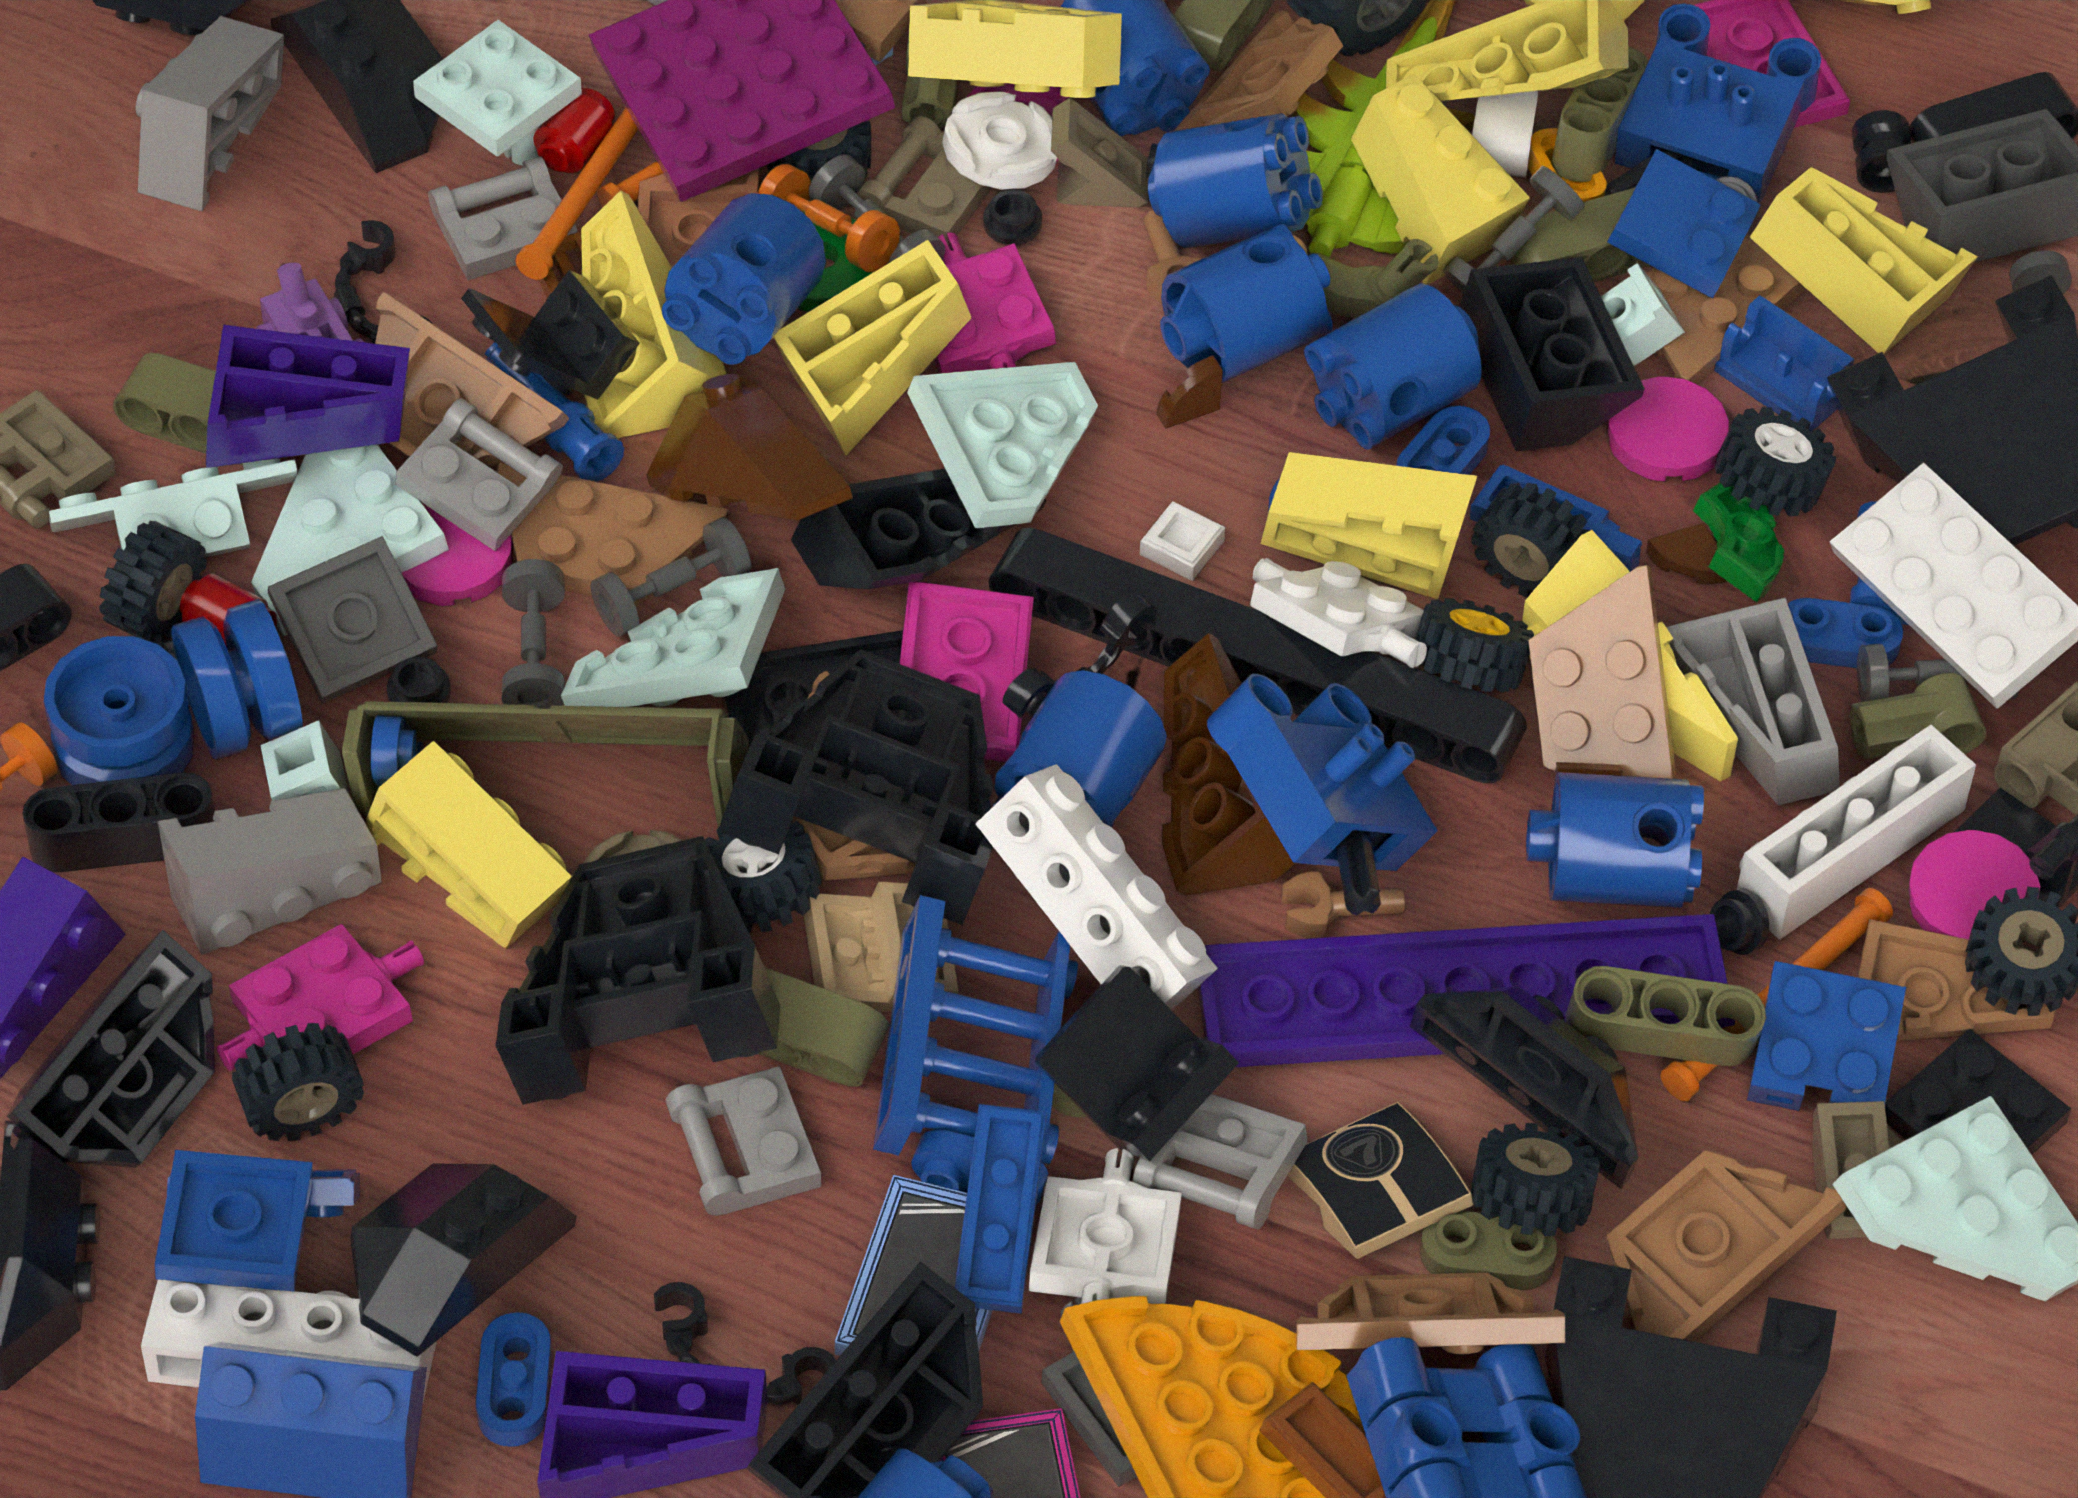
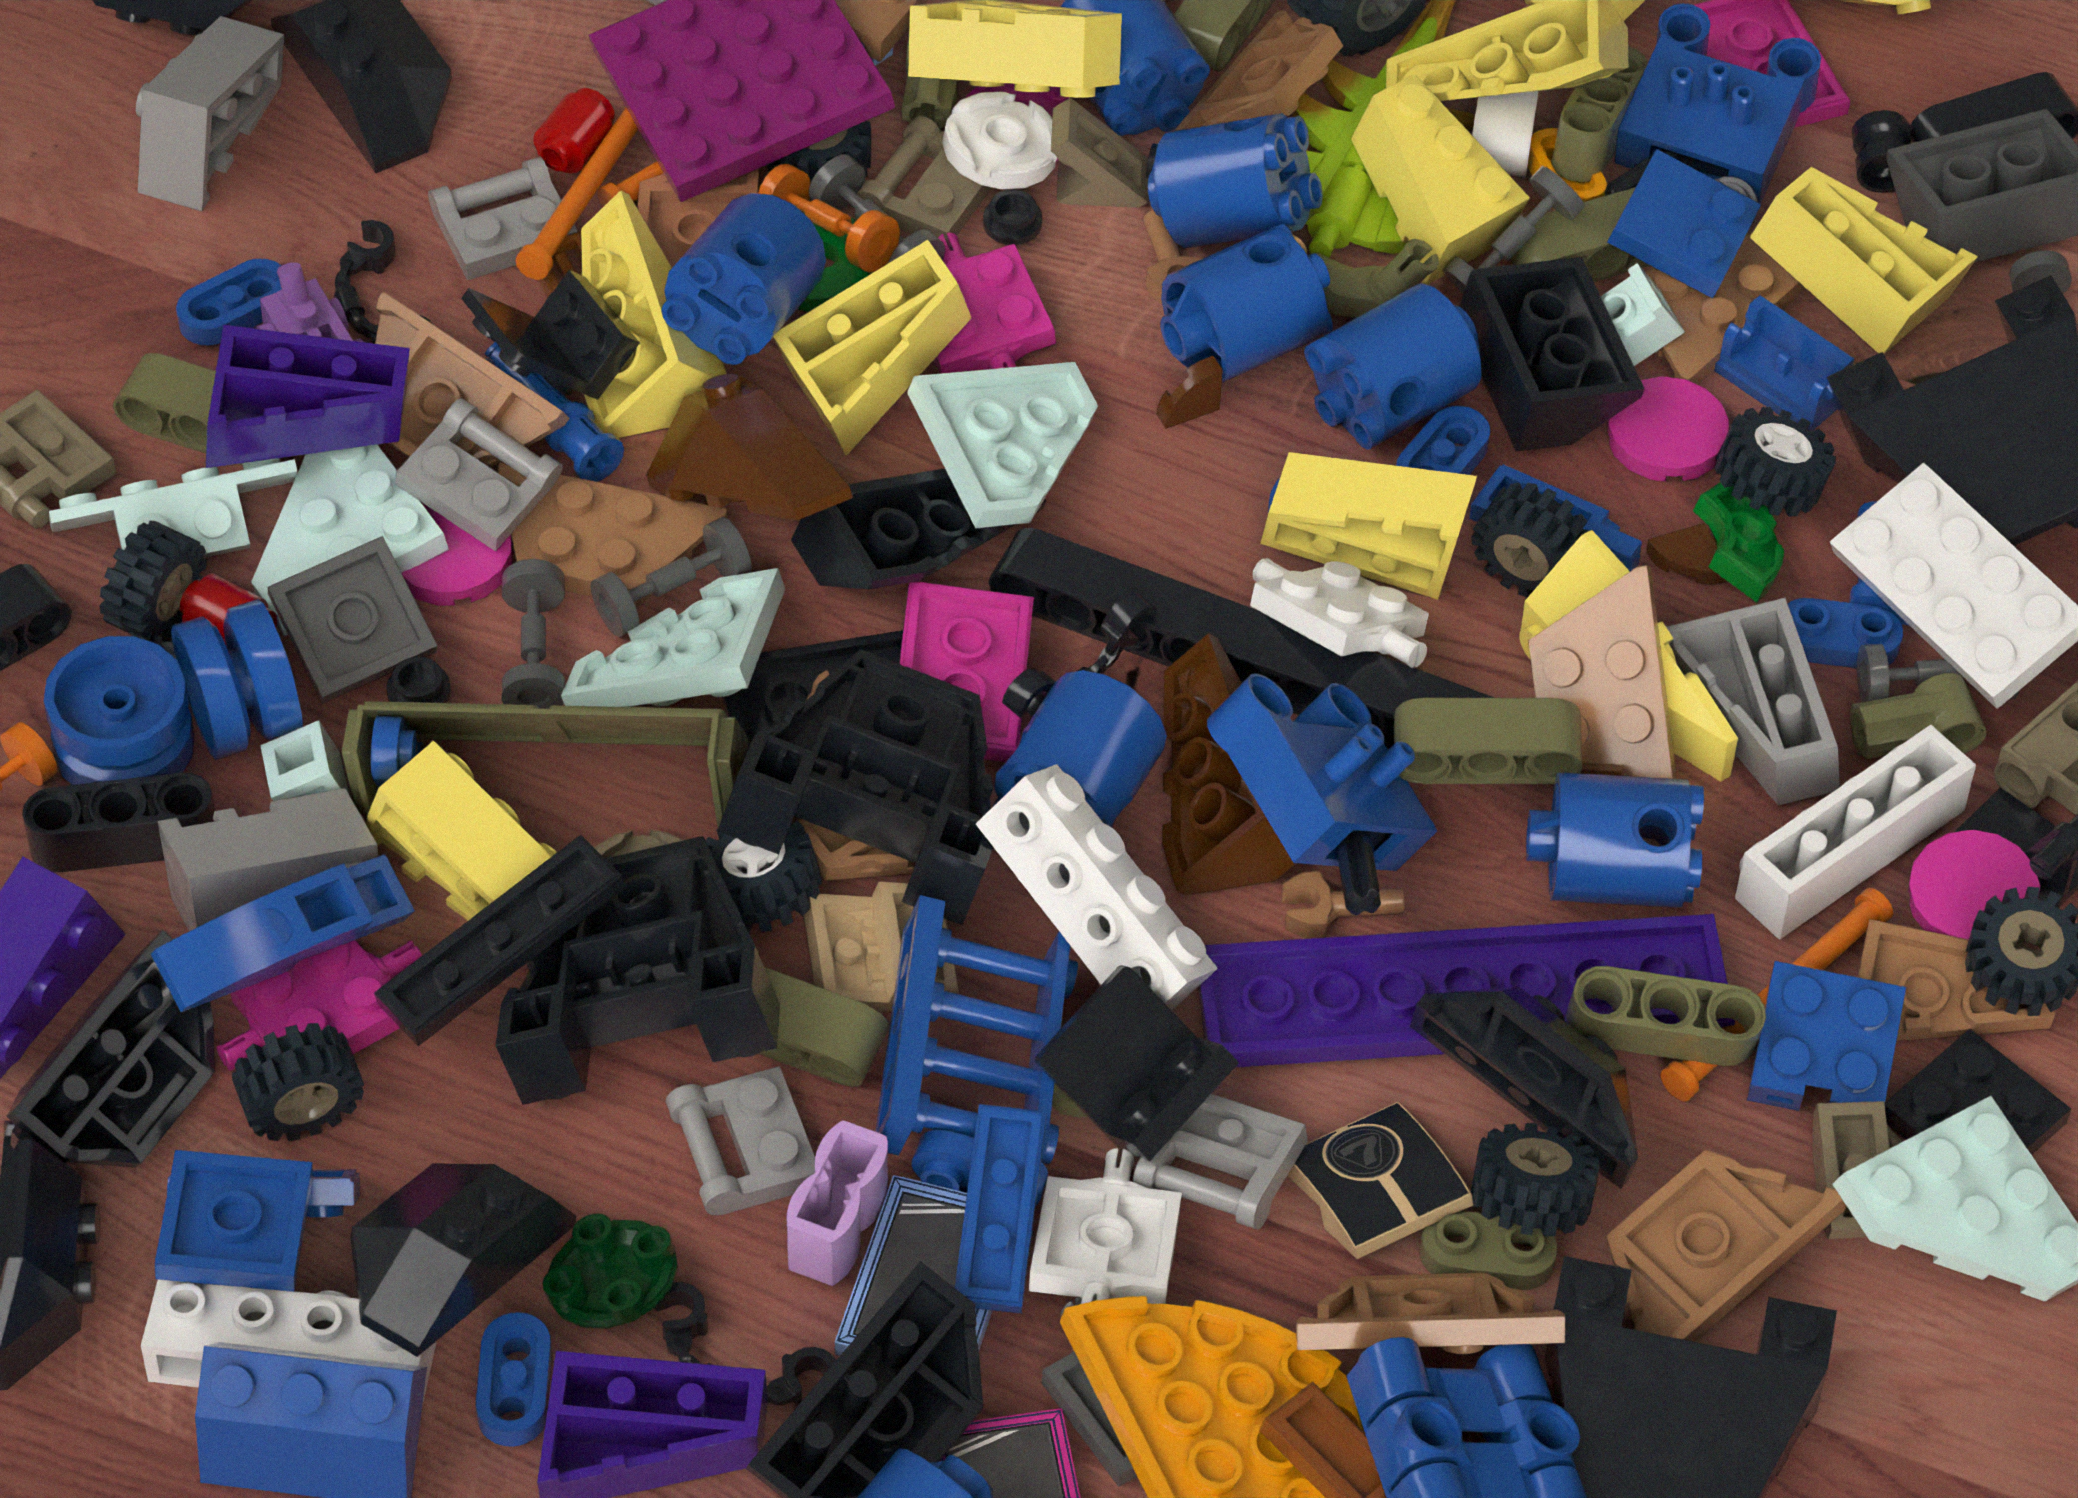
light aqua plate [413,20,582,165] -> none
white tile [1140,501,1225,581] -> none
black wheel [1415,598,1534,692] -> none
black plate [1710,889,1769,955] -> none
none -> blue slope [151,854,415,1012]
none -> blue plate [176,259,282,345]
none -> black tile [374,835,625,1046]
none -> dark green dish [542,1213,678,1329]
none -> lavender brick [787,1120,888,1286]
none -> olive beam [1394,698,1582,784]

